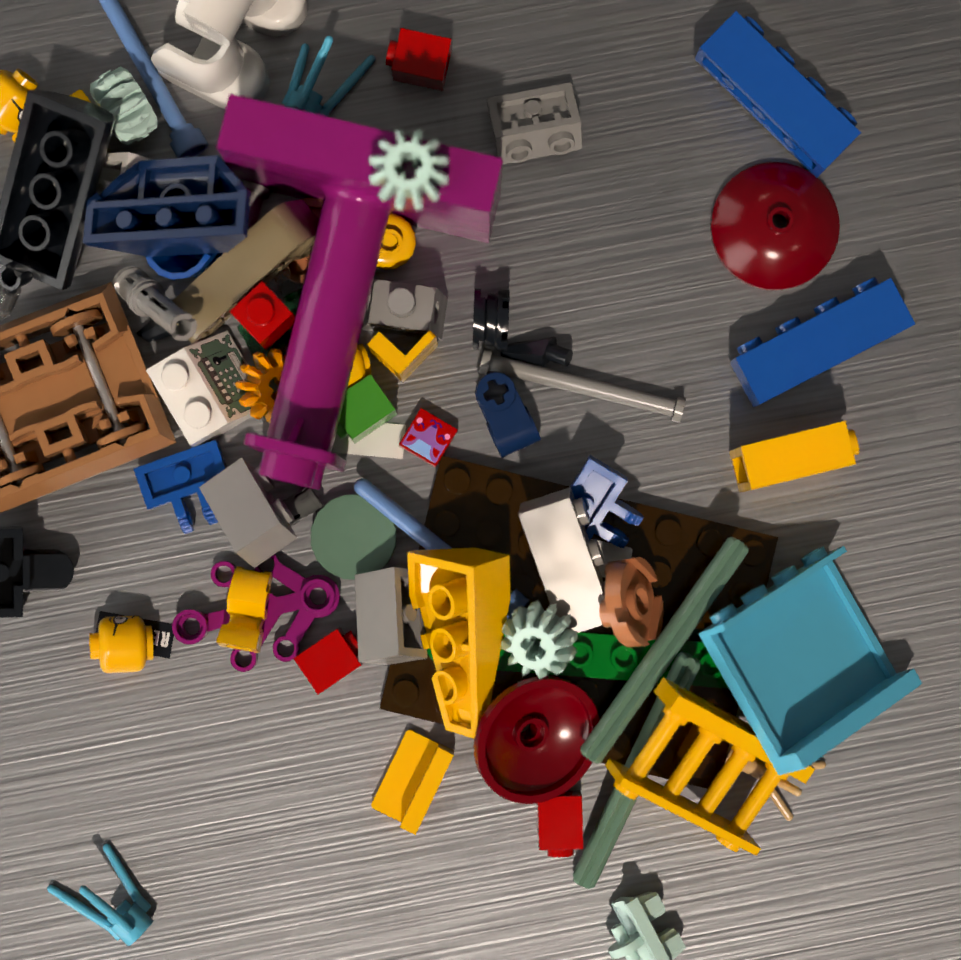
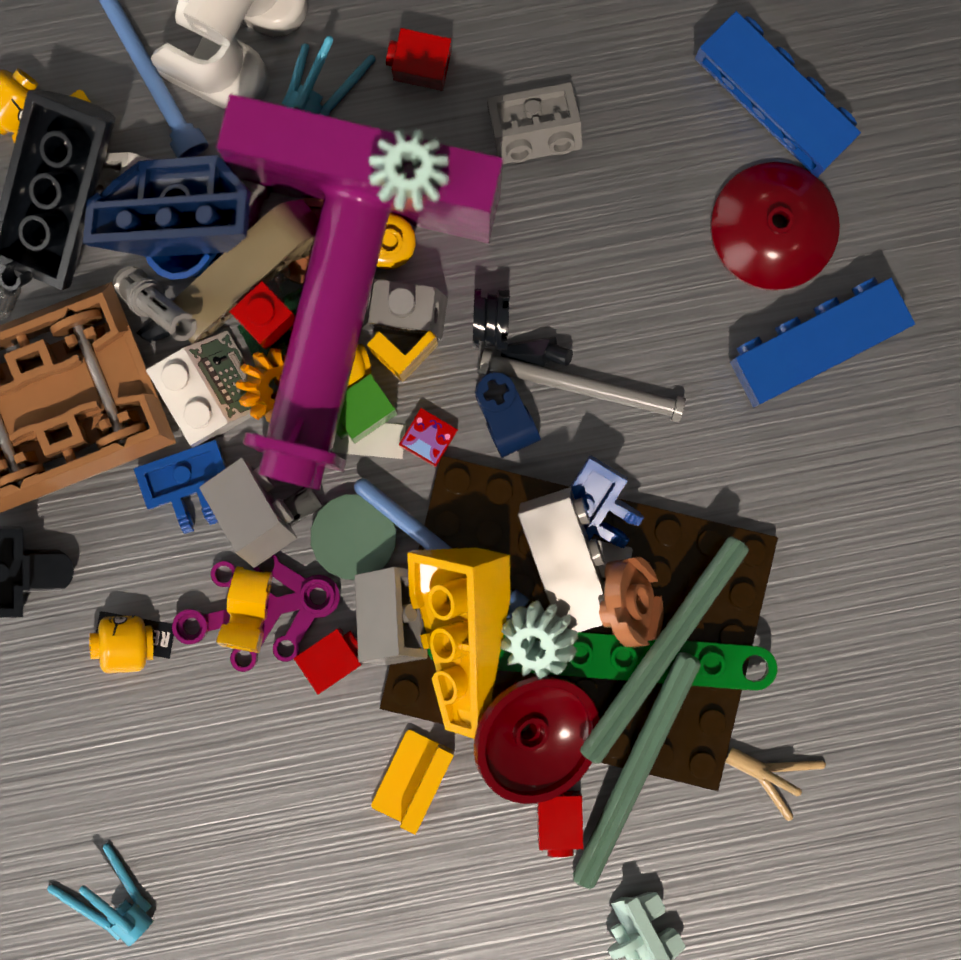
light aqua gear [90,66,157,145] -> none
yellow fence [605,677,815,856] -> none
medium azure panel [698,546,923,775] -> none
yellow brick [729,421,859,493] -> none

